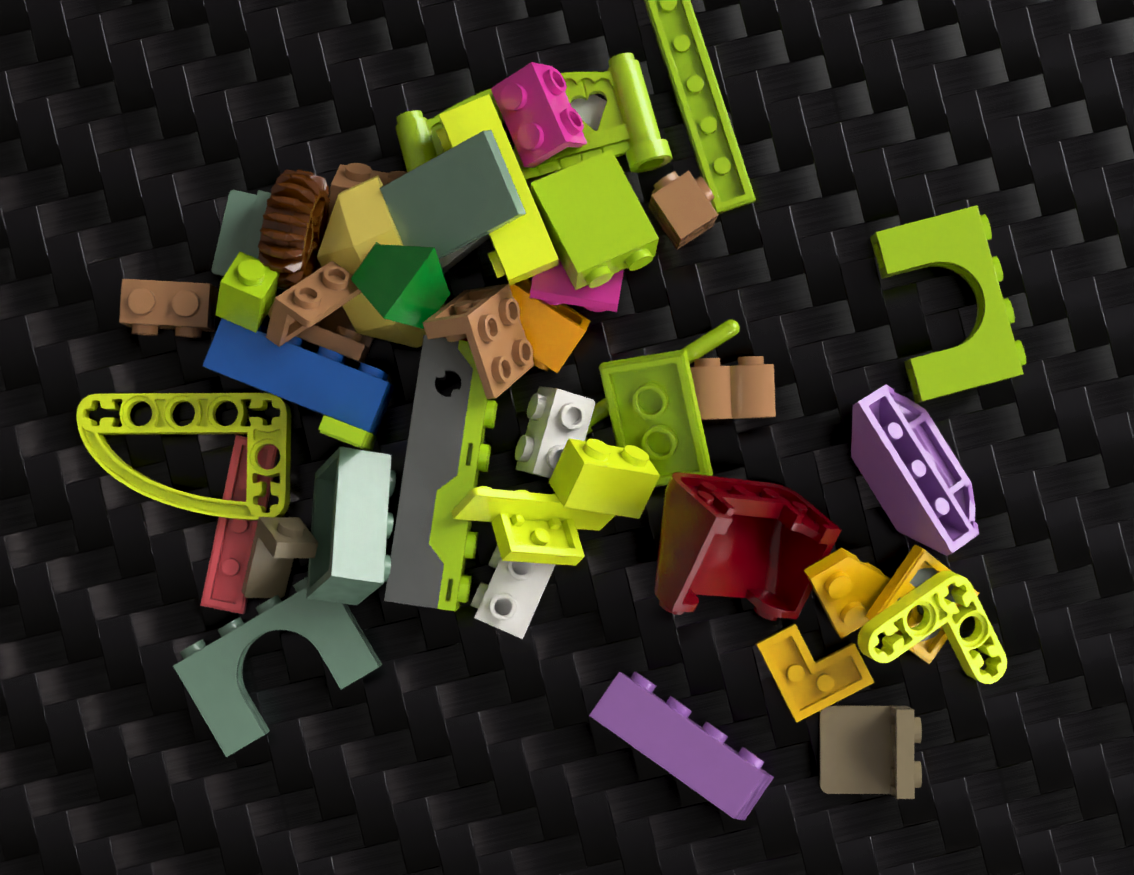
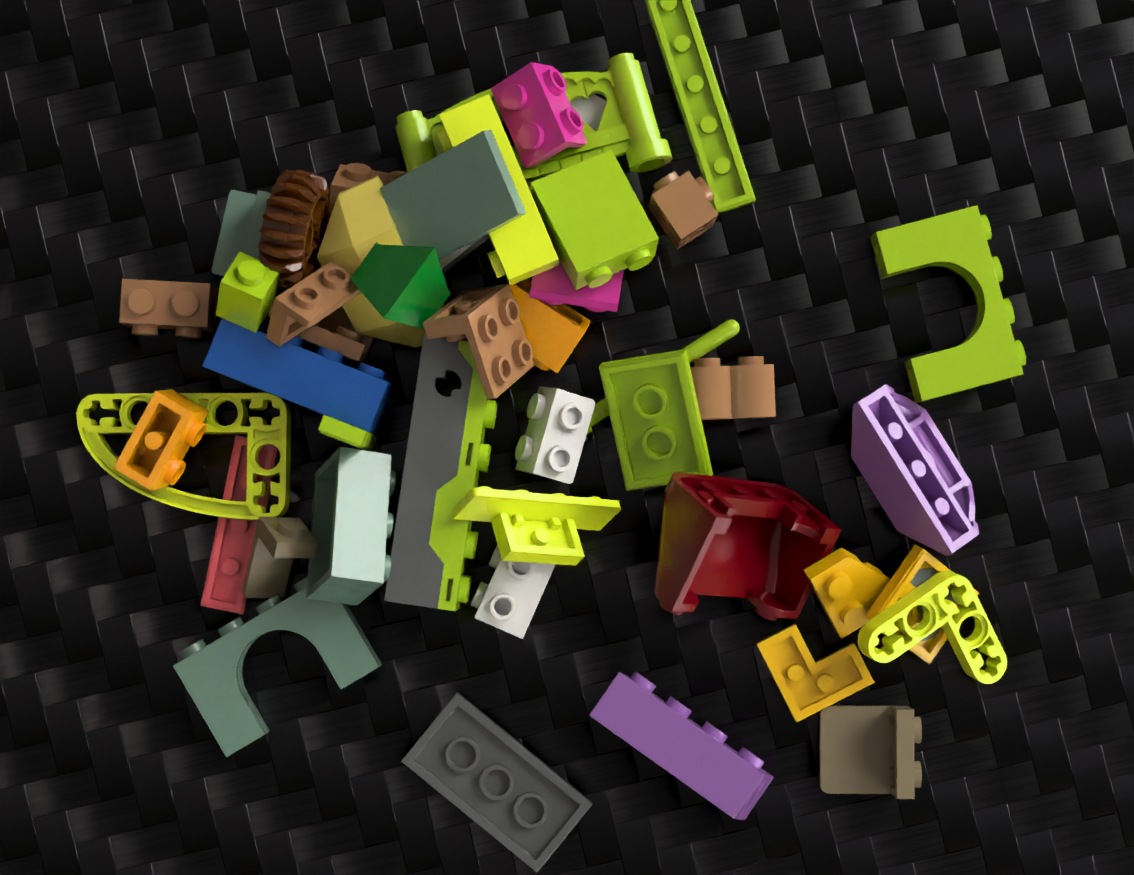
neon yellow brick [548,438,660,519] -> none
none -> light orange brick [114,389,209,491]
none -> dark grey plate [401,692,593,872]

